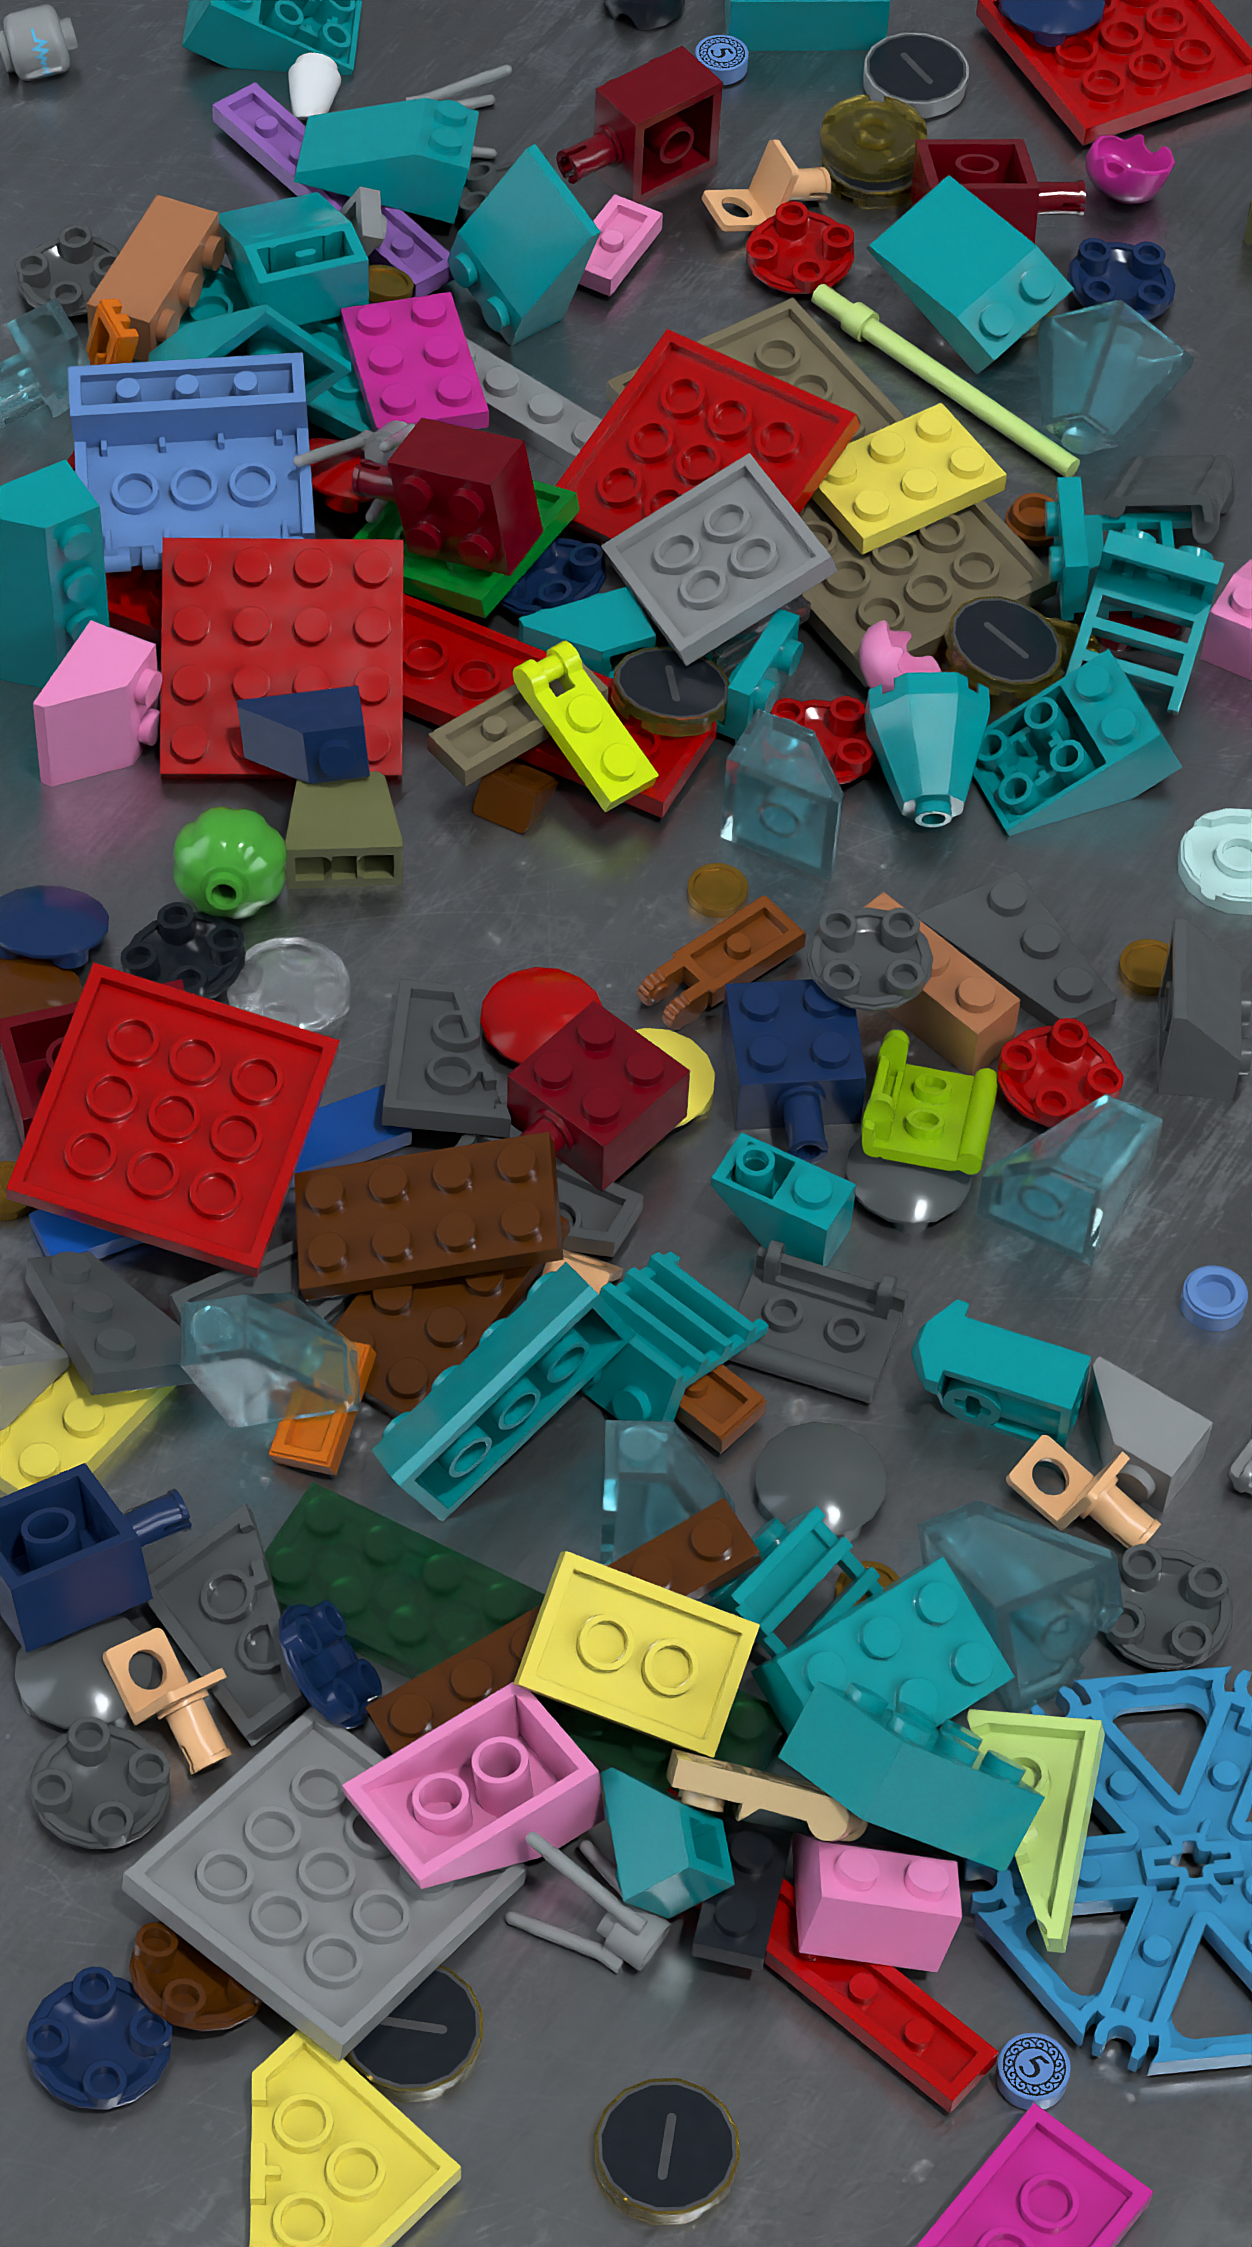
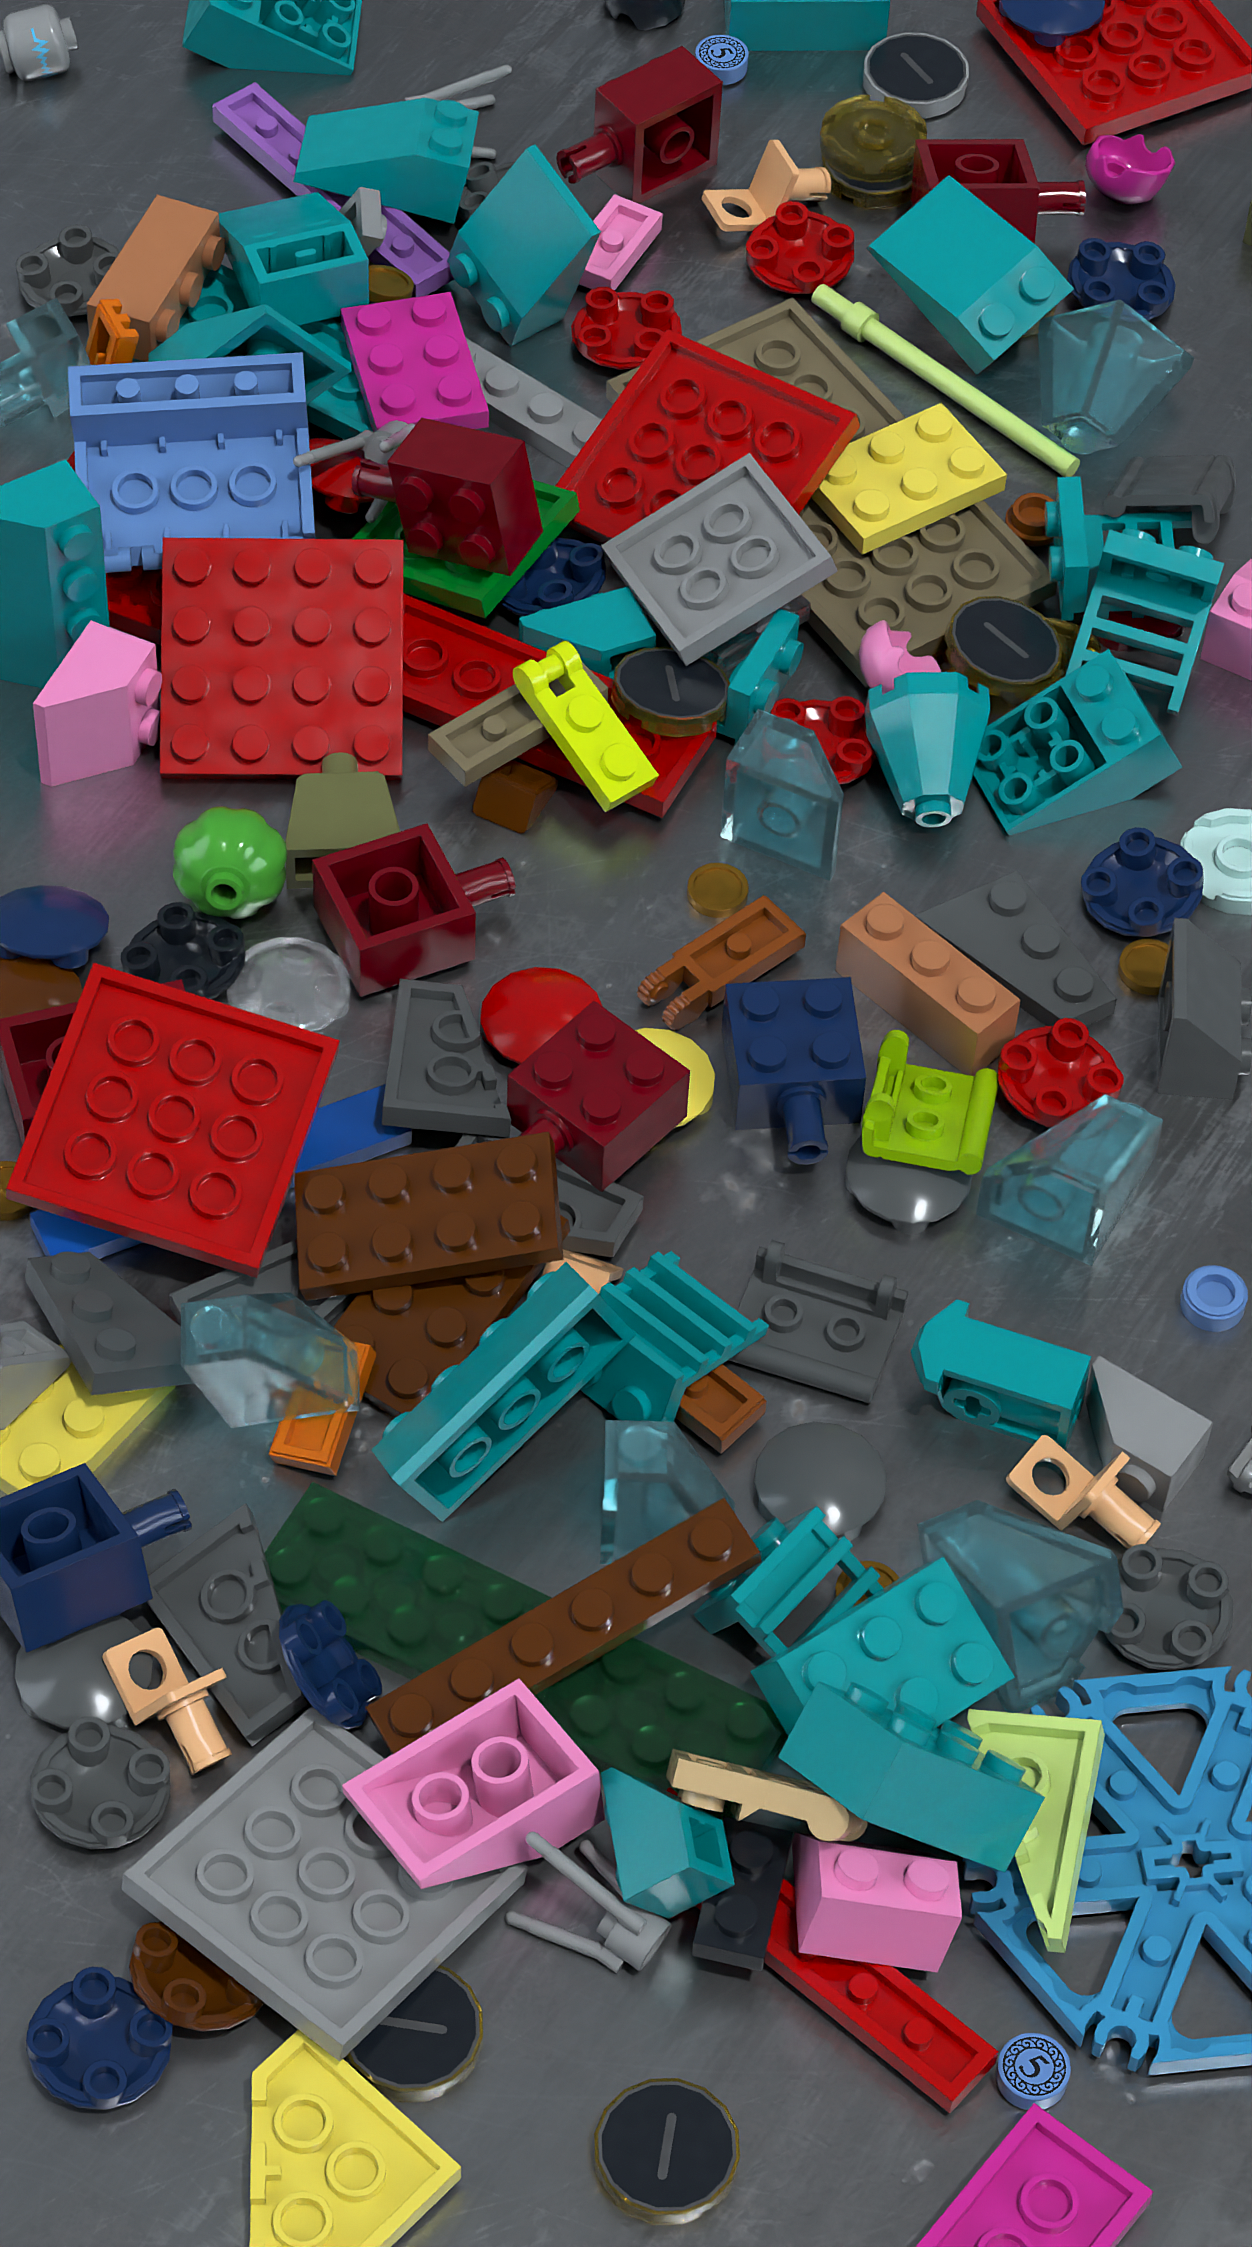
dark blue slope [237,685,370,784] -> none
white cone [288,53,341,126] -> none
light yellow plate [513,1551,760,1758] -> none
teal slope [710,1132,856,1267] -> none
dark grey dish [807,907,933,1012] -> none
none -> dark red brick [312,823,516,997]
none -> red dish [571,287,682,369]
none -> dark blue dish [1081,827,1204,937]

